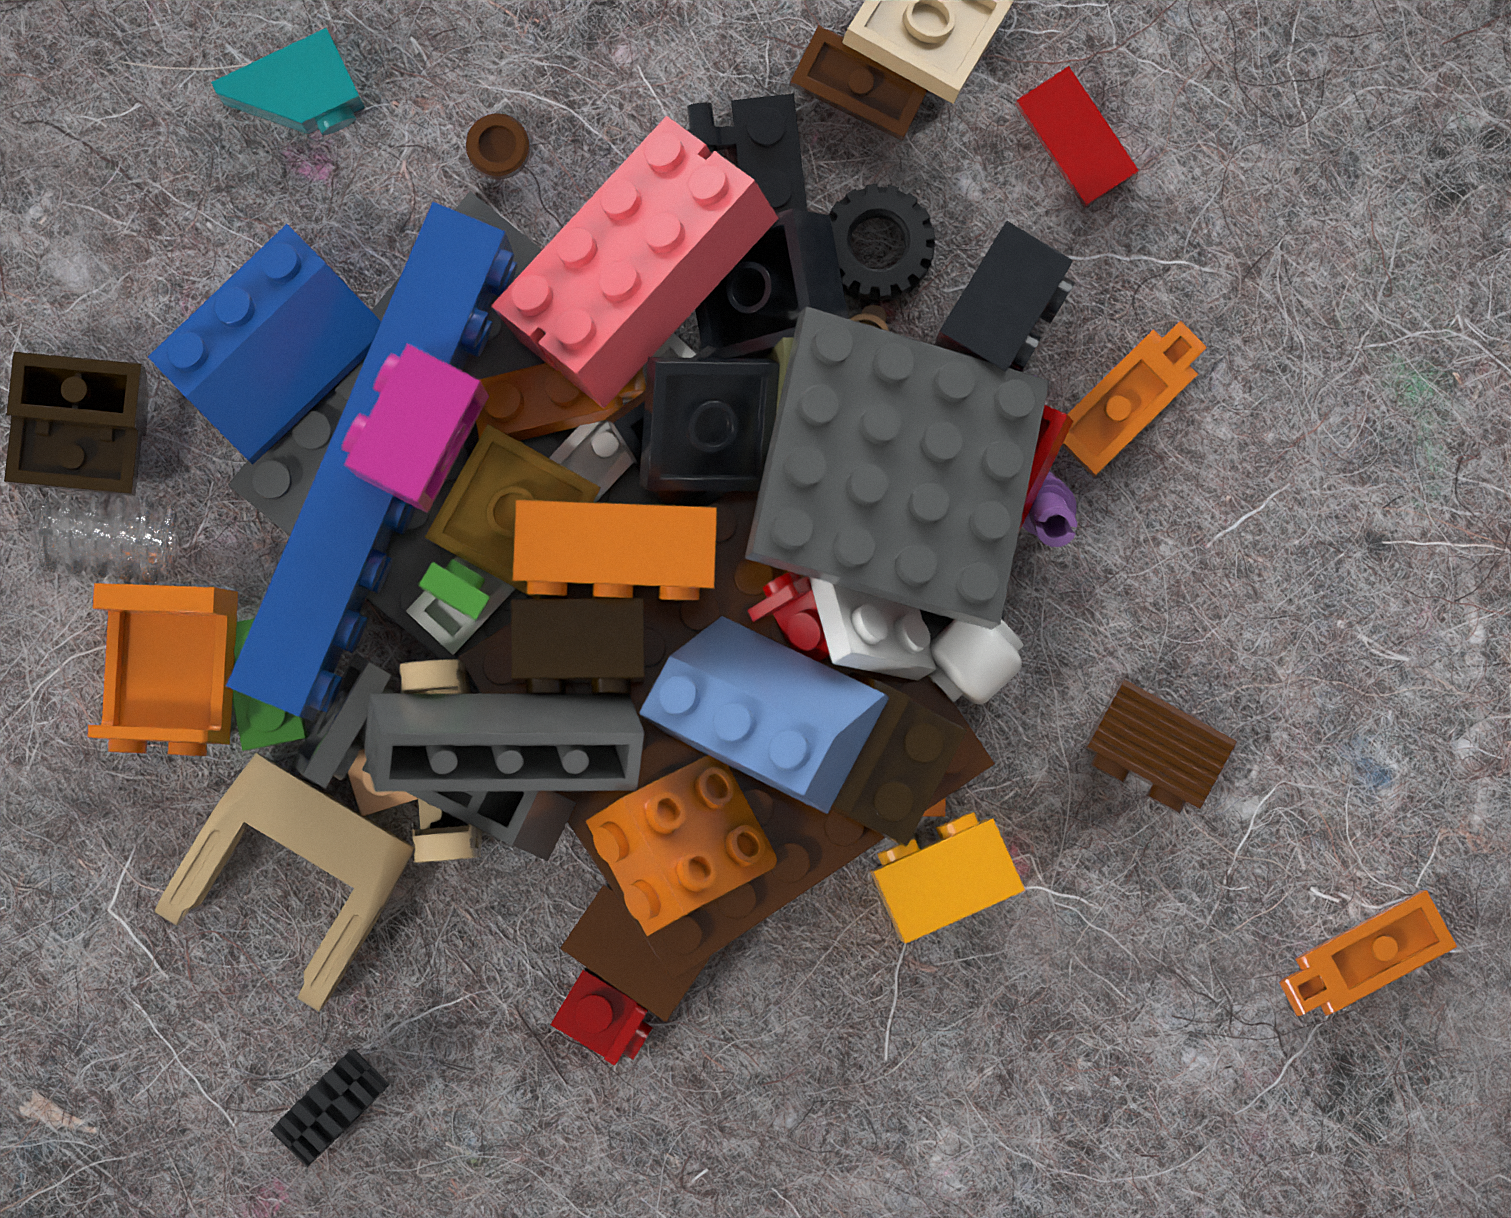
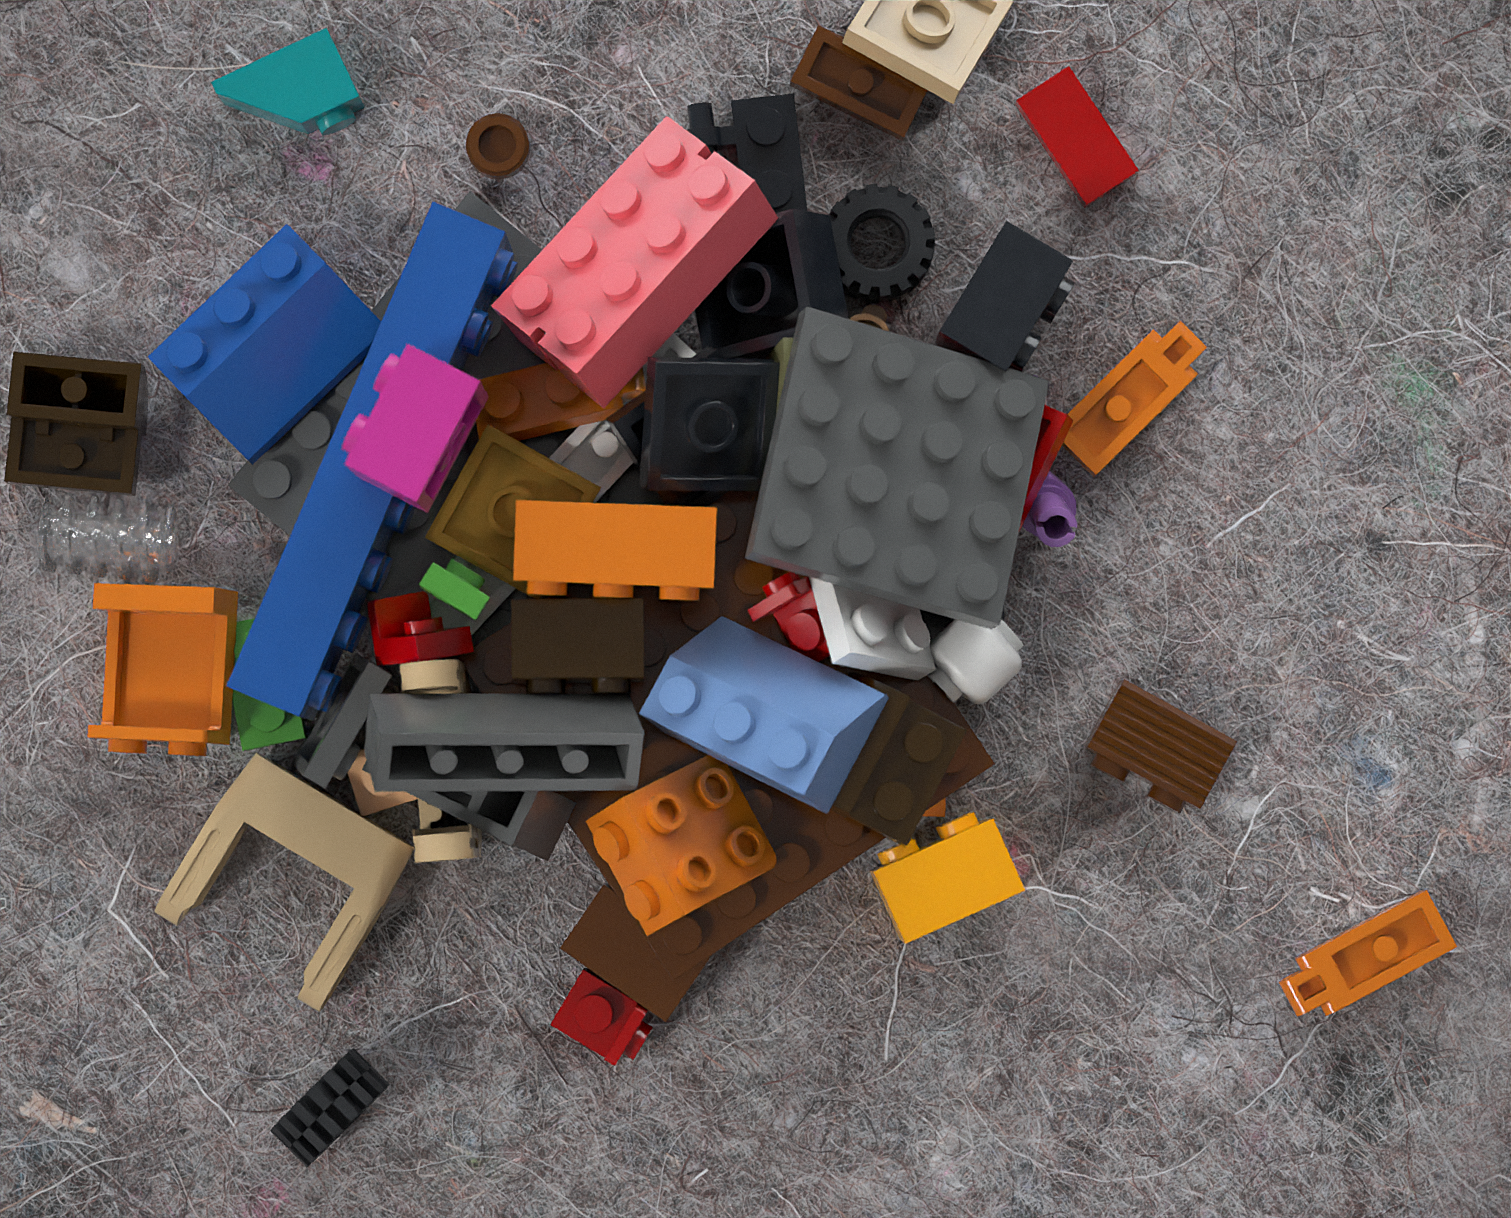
none -> red bracket [367,591,474,665]

